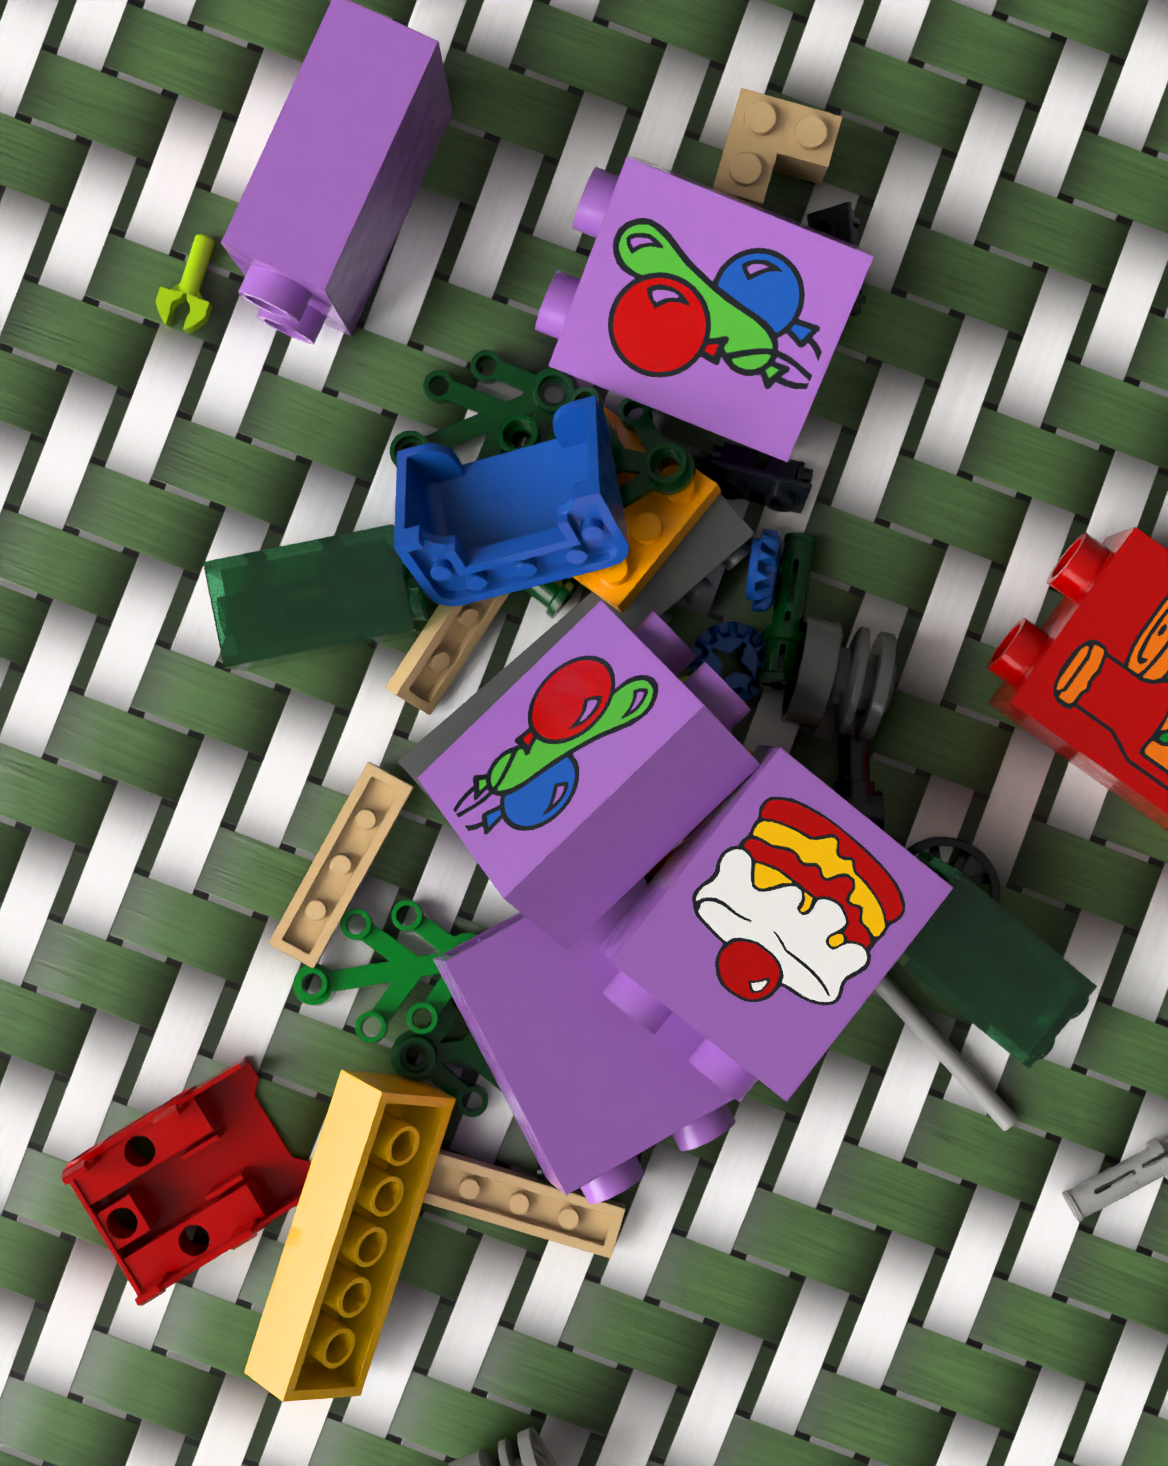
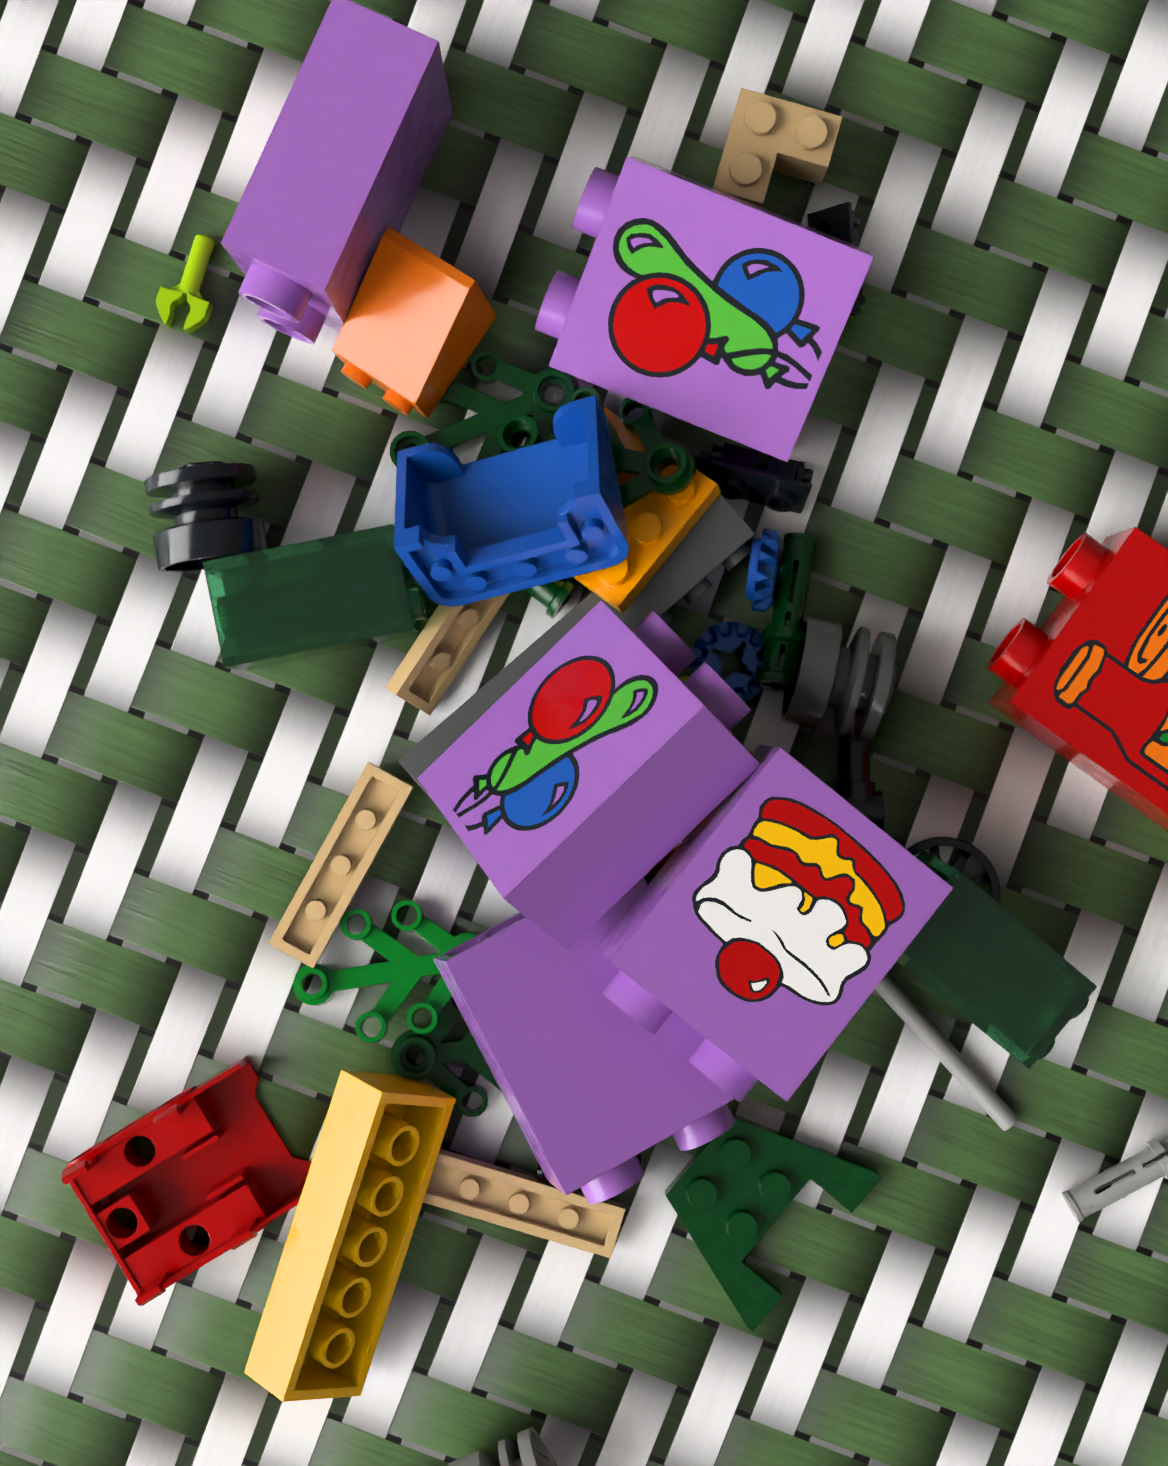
none -> black wheel [144,461,269,572]
none -> orange slope [332,227,497,419]
none -> dark green wing [665,1113,881,1331]

